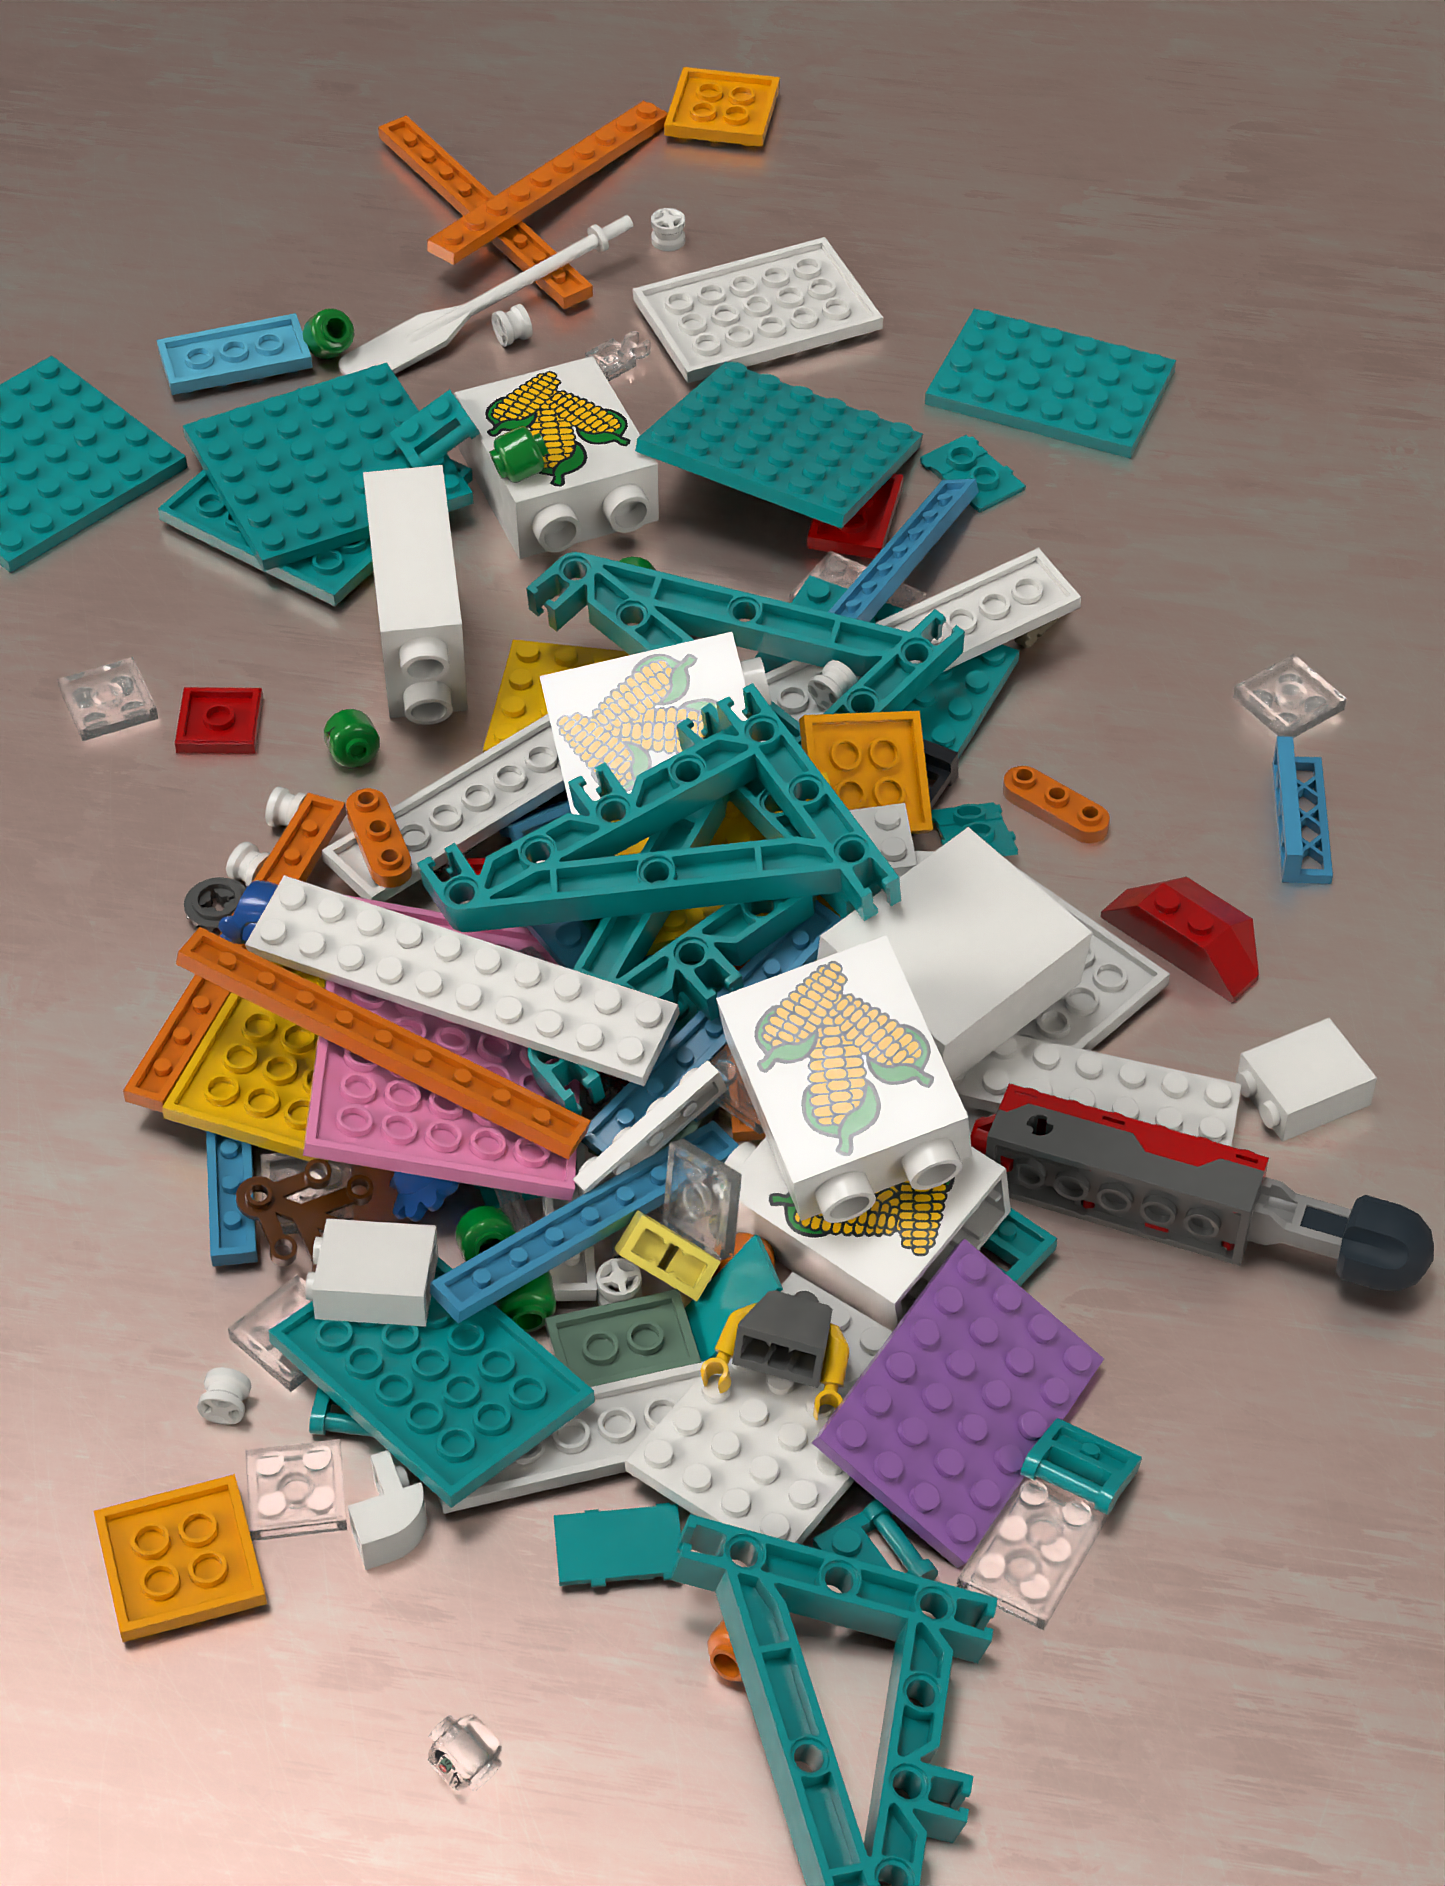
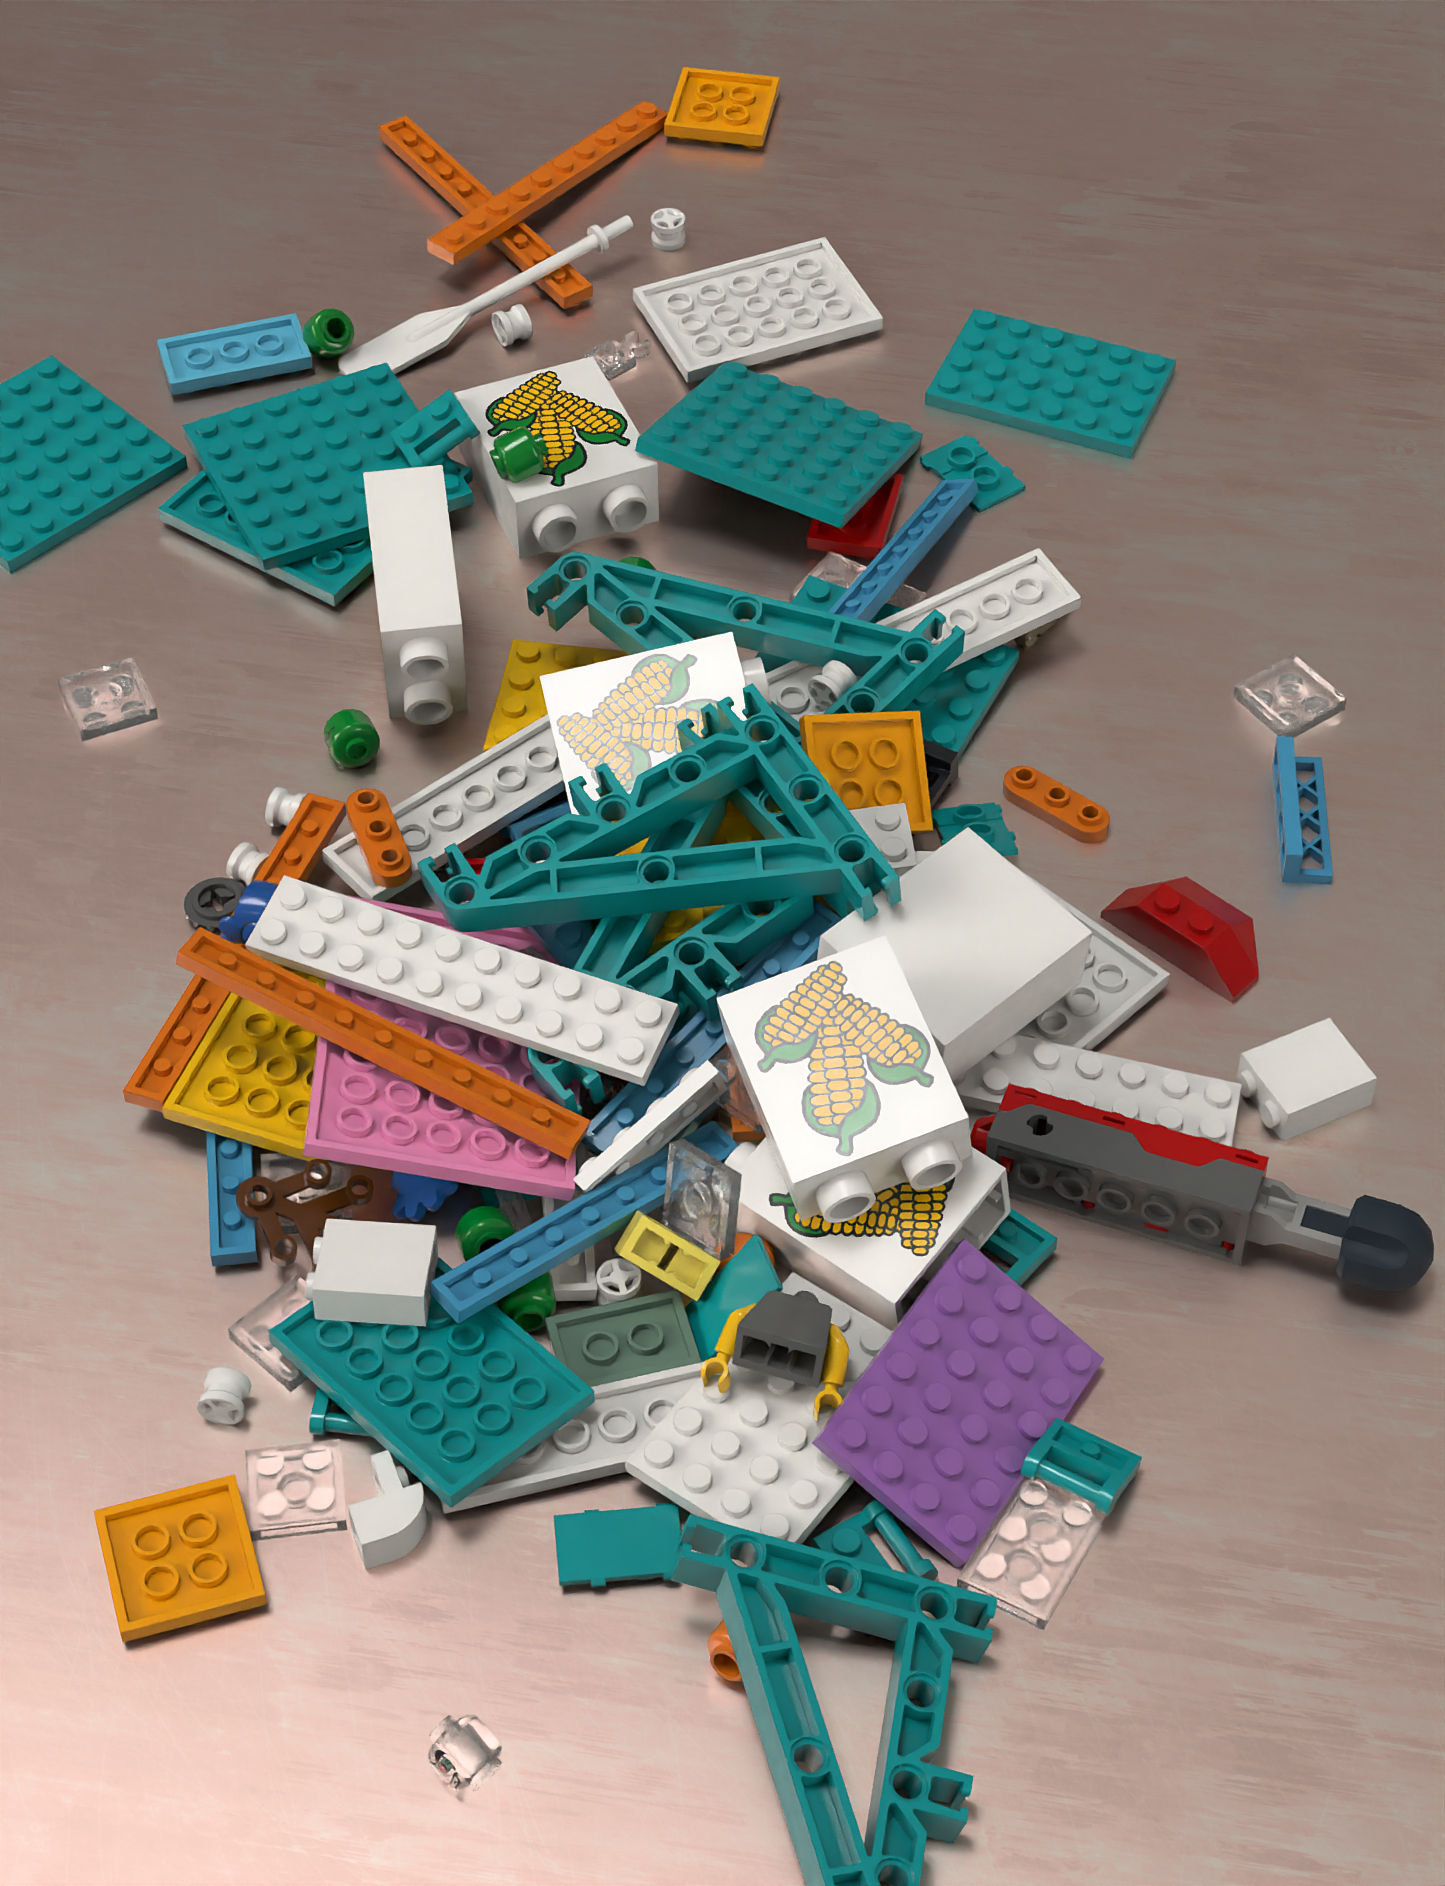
red tile [175,687,263,754] -> none

